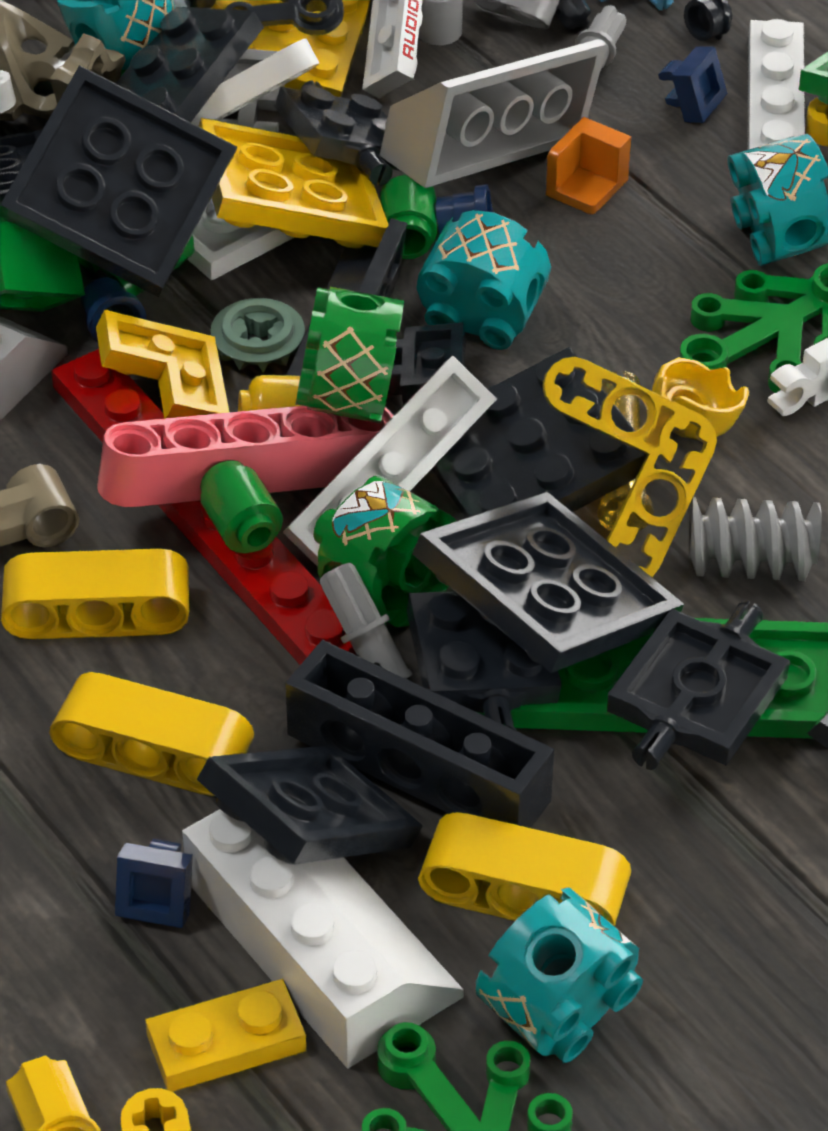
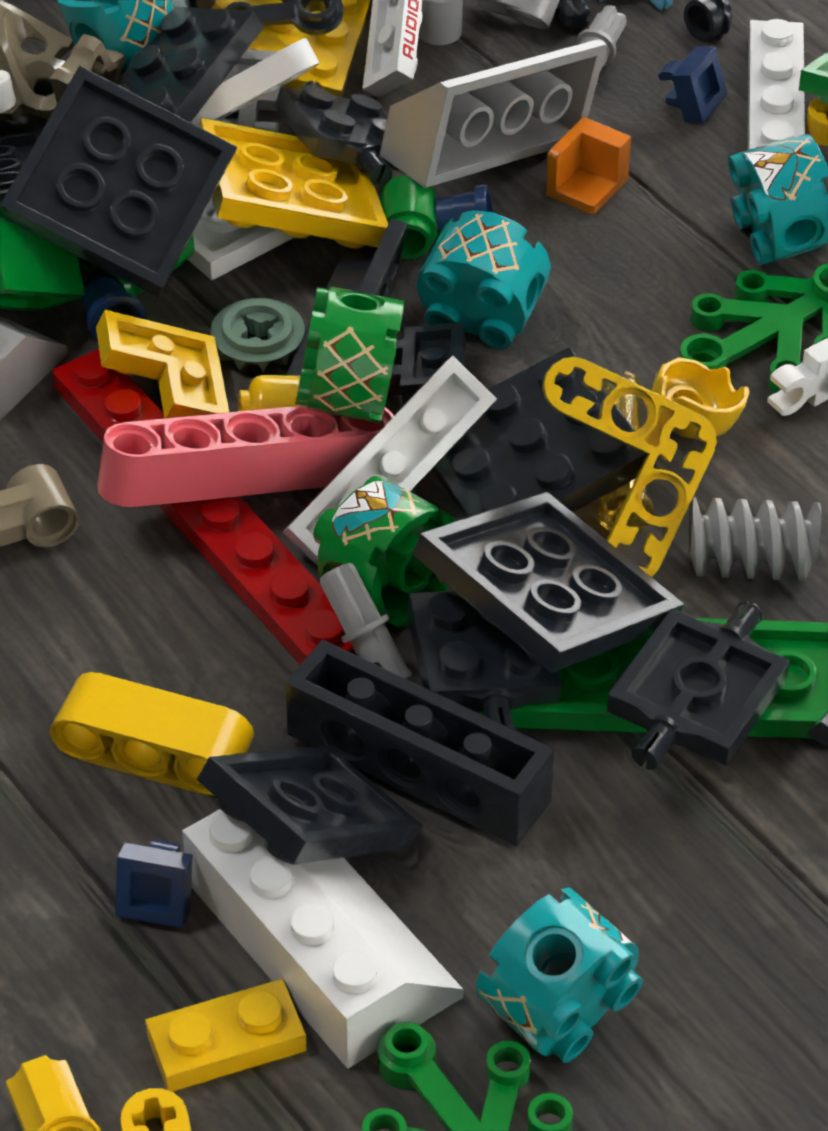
yellow beam [1,549,189,639] -> none
green brick [200,460,283,553] -> none
yellow beam [418,812,631,926] -> none

